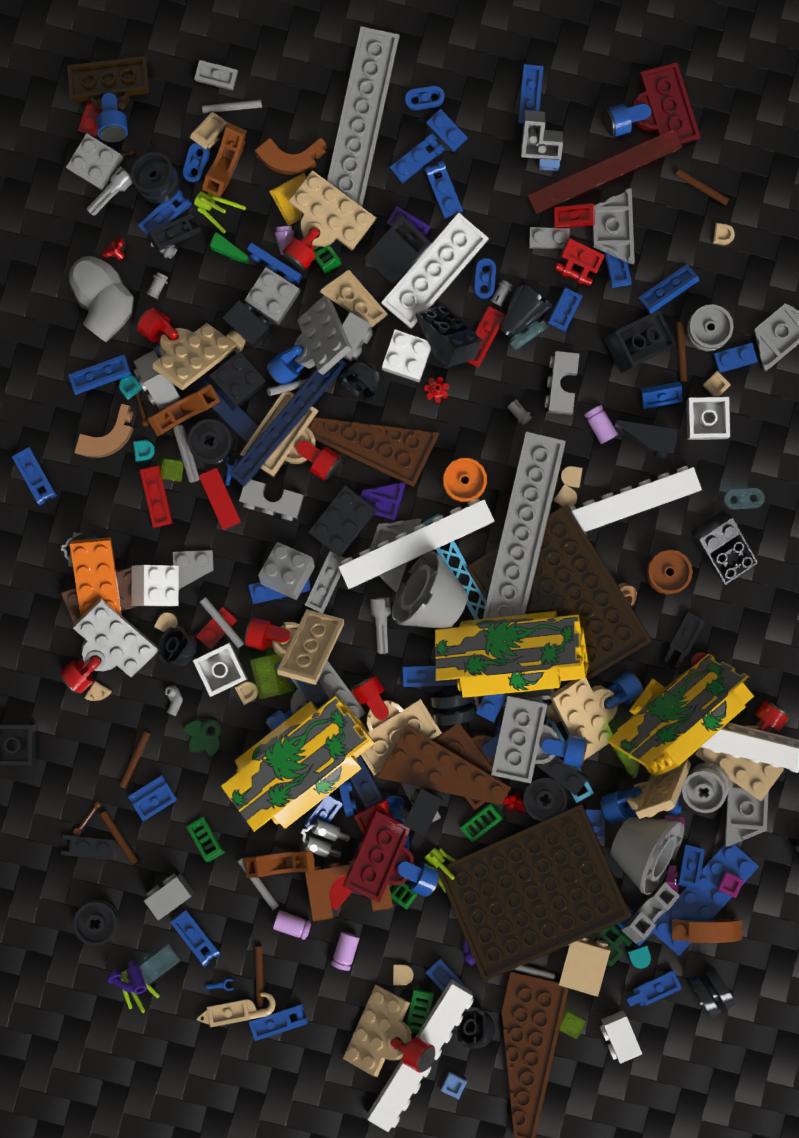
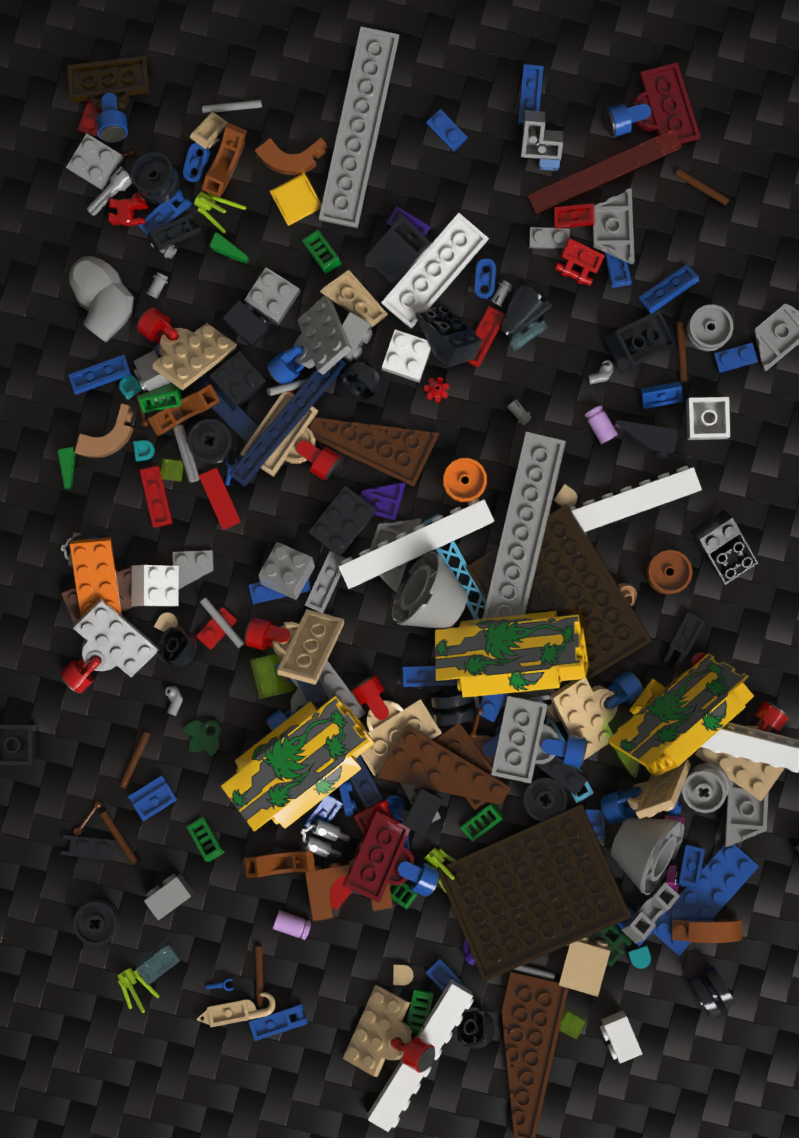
blue plate [12,447,57,506] -> none
tan tile [84,681,112,701] -> none
red plant [102,238,125,260] -> none
dark purple plant [107,961,147,994] -> none
blue plate [170,909,221,966] -> none
white brick [193,643,248,697] -> none
light grey plate [194,60,238,91] -> none
tan tile [226,331,246,353] -> none
tan tile [235,681,258,705] -> none
light grey bar [238,857,279,910] -> none
light grey arch [239,480,304,521] -> none
blue plate [247,243,302,284] -> none
lavender cone [274,226,294,255] -> none
tan plate [282,170,376,270] -> none
lavender piece [331,931,360,971] -> none
light grey piece [370,597,391,654] -> none
blue plate [390,133,445,184] -> none
blue plate [405,86,445,110] -> none
blue plate [424,160,463,220] -> none
medium blue tile [440,1072,467,1099] -> none
red plant [502,791,526,813] -> none
light grey arch [545,351,579,415] -> none
blue plate [547,287,583,332] -> none
tan tile [561,466,583,488] -> none
blue hinge [625,970,682,1007] -> none
tan tile [702,371,731,397] -> none
tan tile [713,223,735,245] -> none
magenta tile [717,871,744,898] -> none
clear light blue plate [724,488,765,510] -> none
none -> green slope [58,447,76,490]
none -> red animal [108,193,148,226]
none -> green slope [138,383,182,414]
none -> reddish brown hinge [469,707,483,739]
none -> light grey arm [588,360,614,385]

